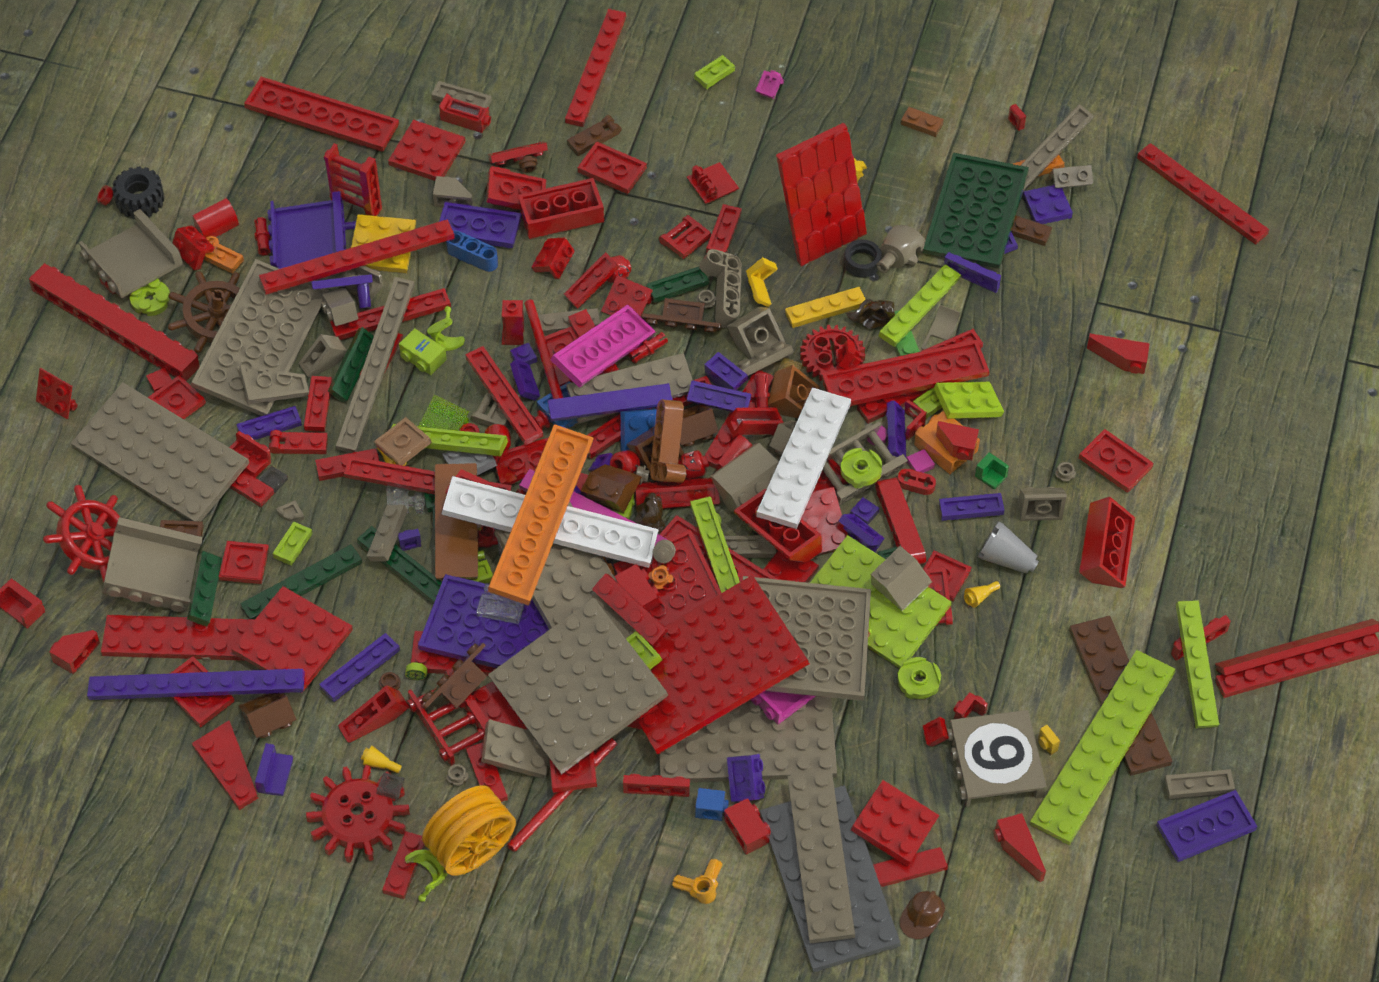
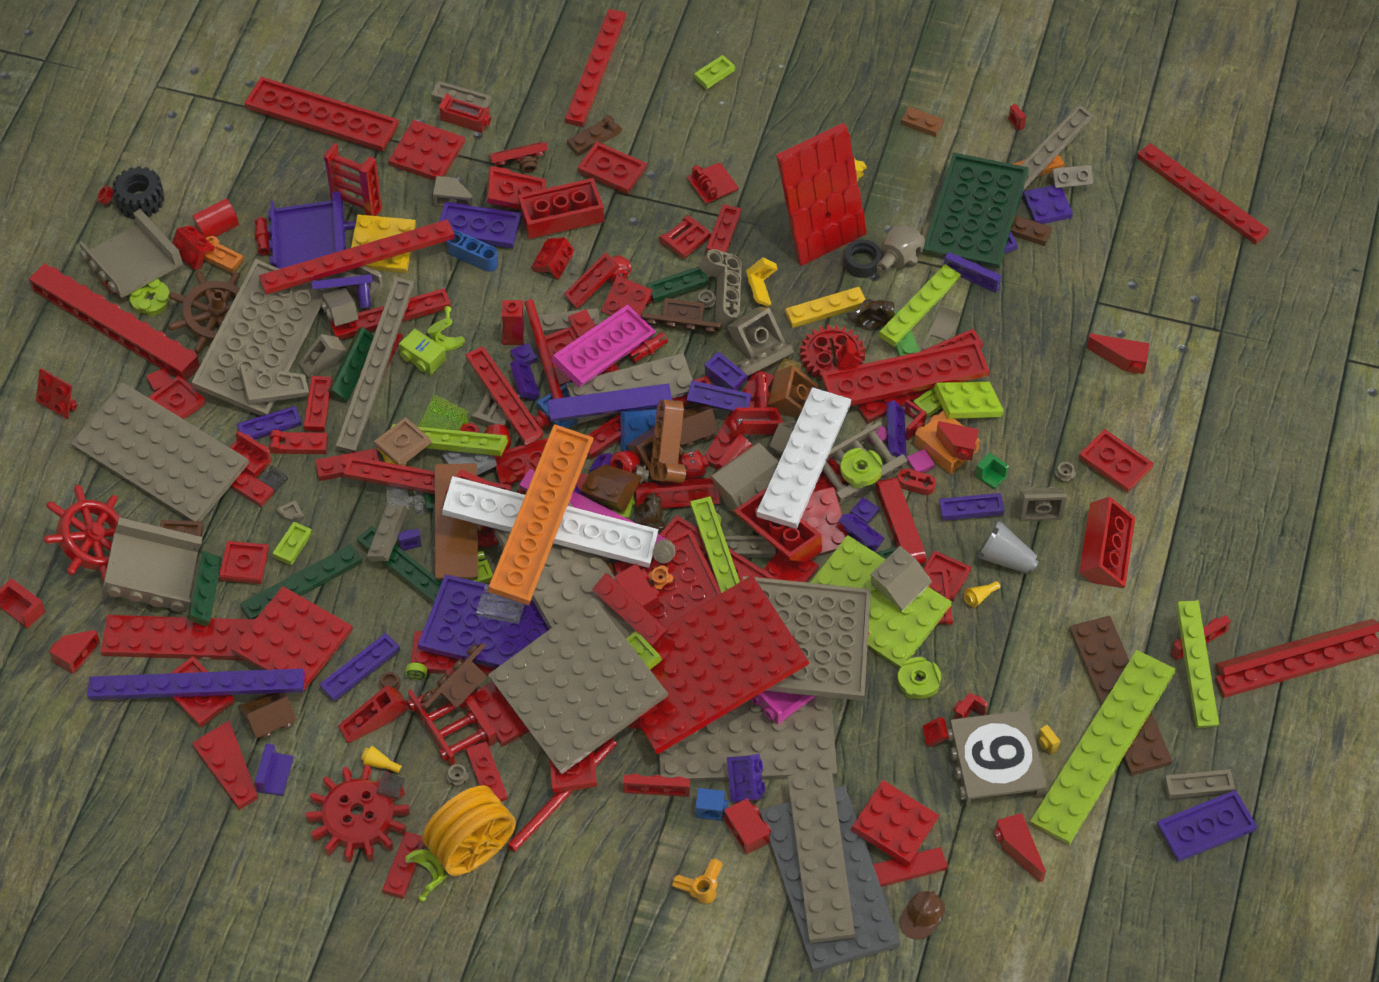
dark tan plate [481,719,548,779] -> none
dark pink bracket [756,70,784,99] -> none

